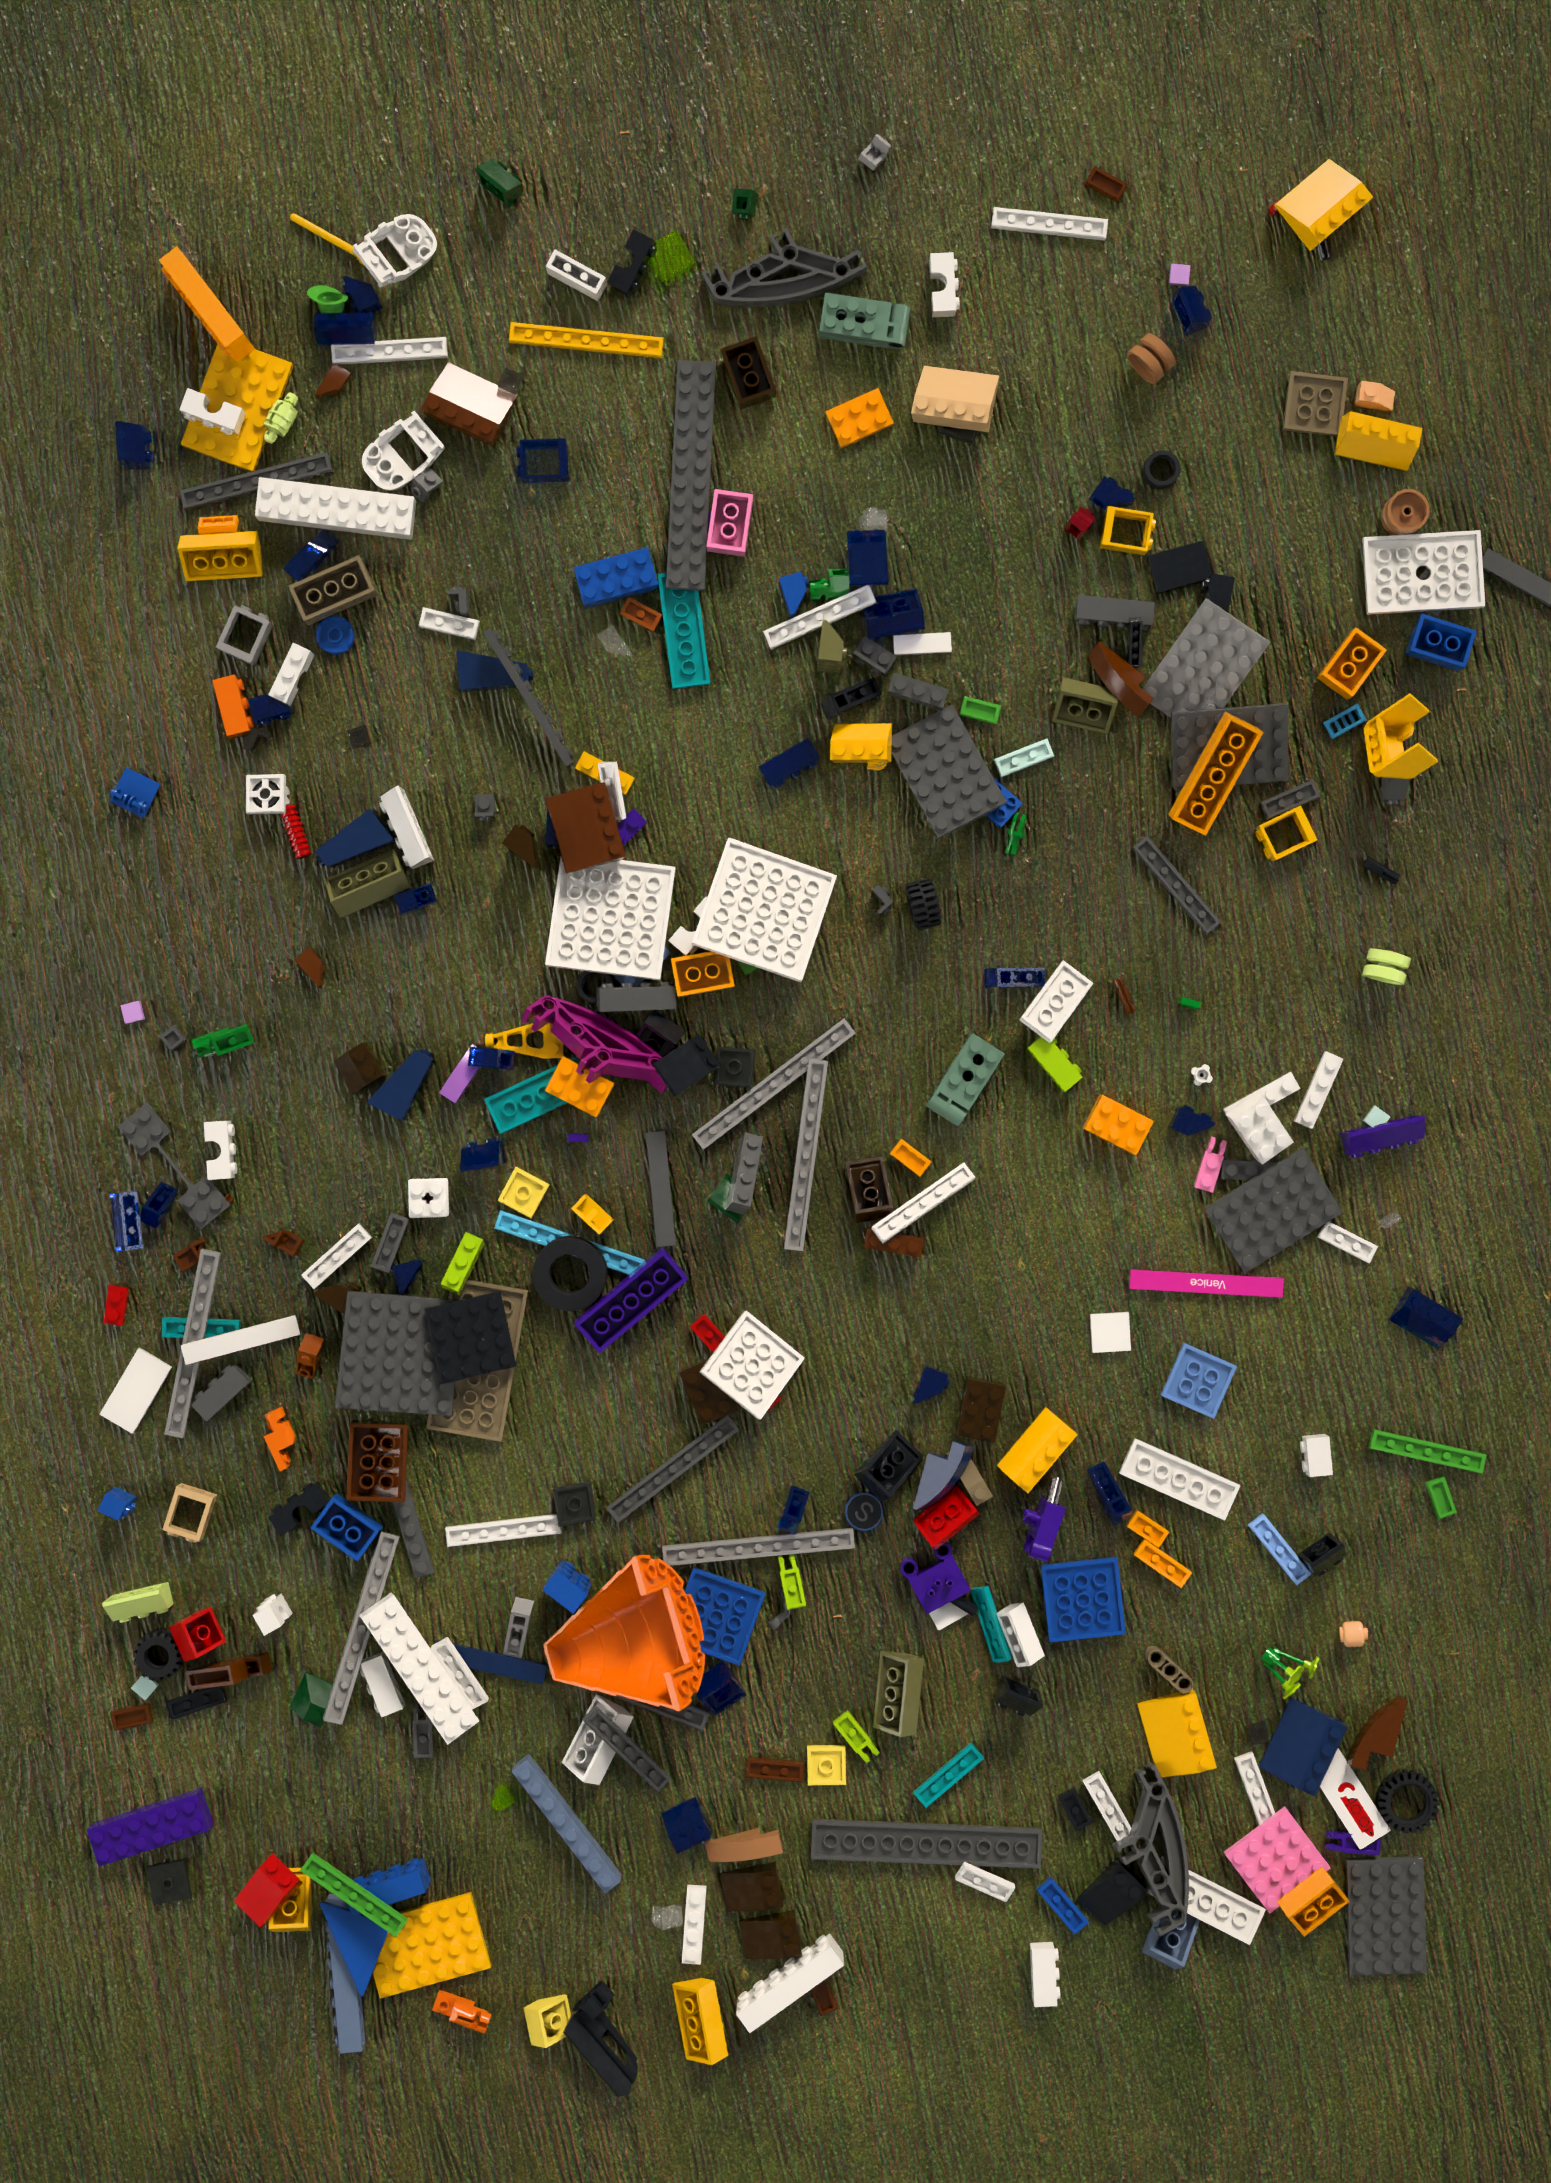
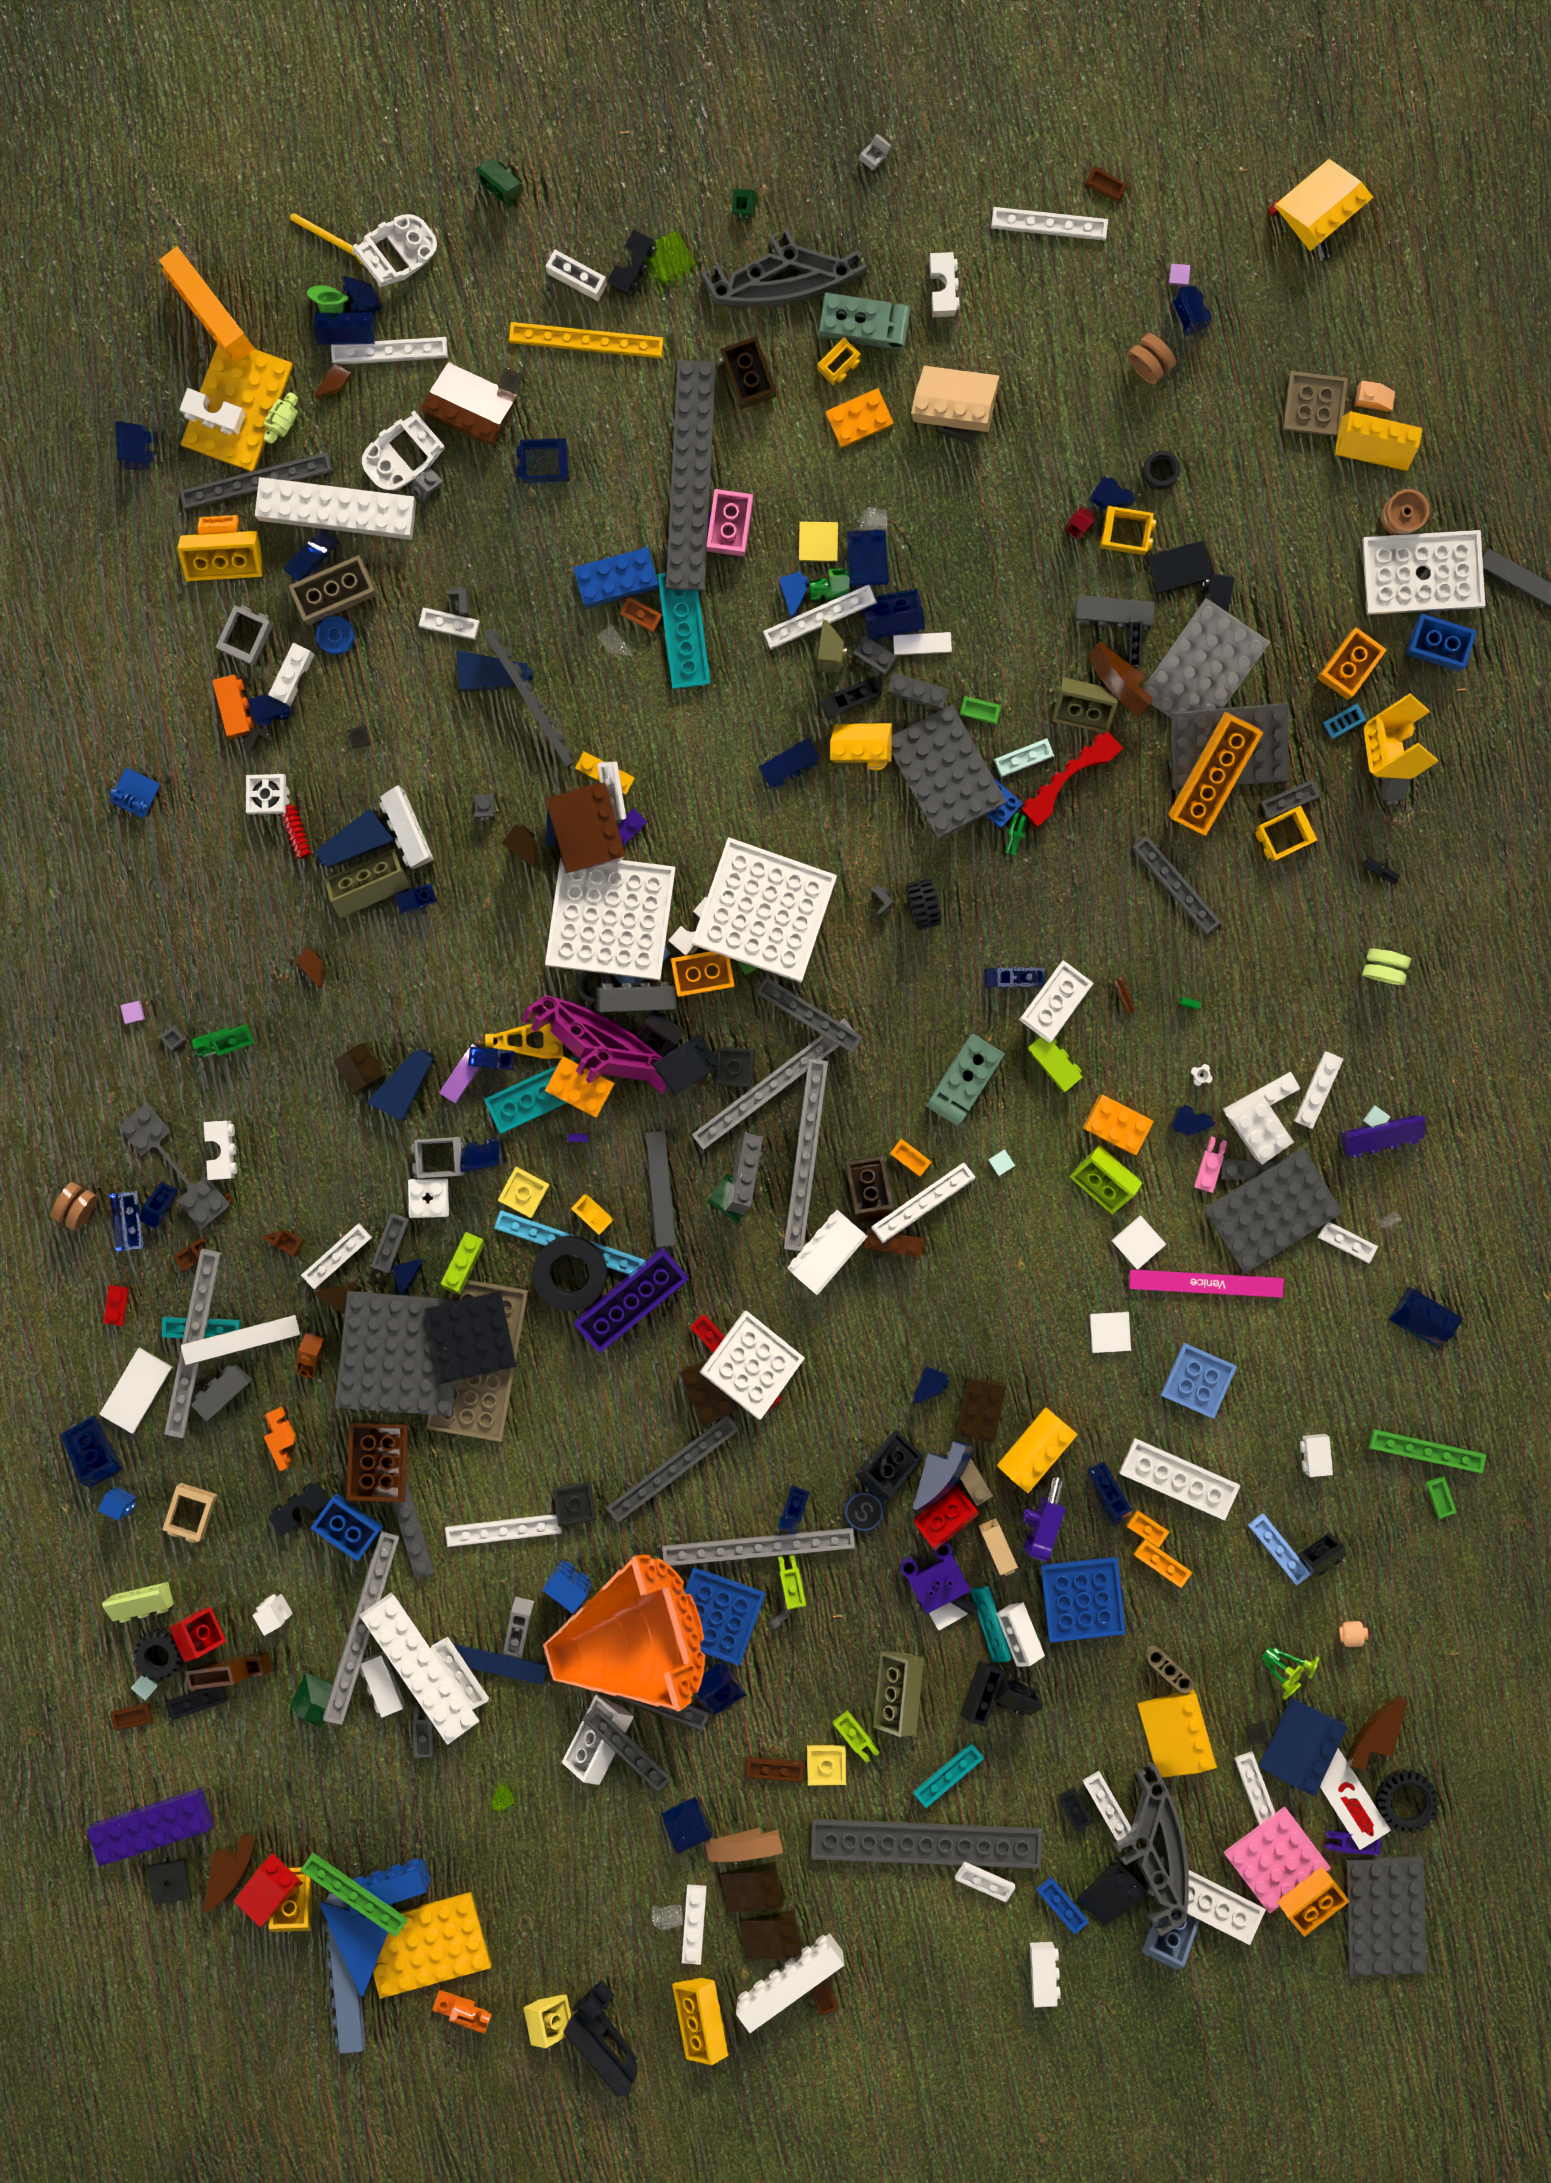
sand blue brick [512,1754,622,1893] -> none
none -> medium nougat wheel [50,1182,97,1231]
none -> clear blue slope [60,1415,123,1489]
none -> reddish brown slope [203,1834,258,1912]
none -> light grey window [412,1137,465,1178]
none -> dark grey plate [756,977,863,1054]
none -> white slope [787,1210,868,1295]
none -> light yellow tile [799,522,838,562]
none -> yellow window [817,337,861,386]
none -> black brick [960,1660,1005,1727]
none -> tan window [979,1518,1018,1576]
none -> light aqua tile [988,1150,1015,1176]
none -> red arch [1021,731,1123,828]
none -> lime slope [1069,1145,1142,1215]
none -> white tile [1111,1216,1166,1270]

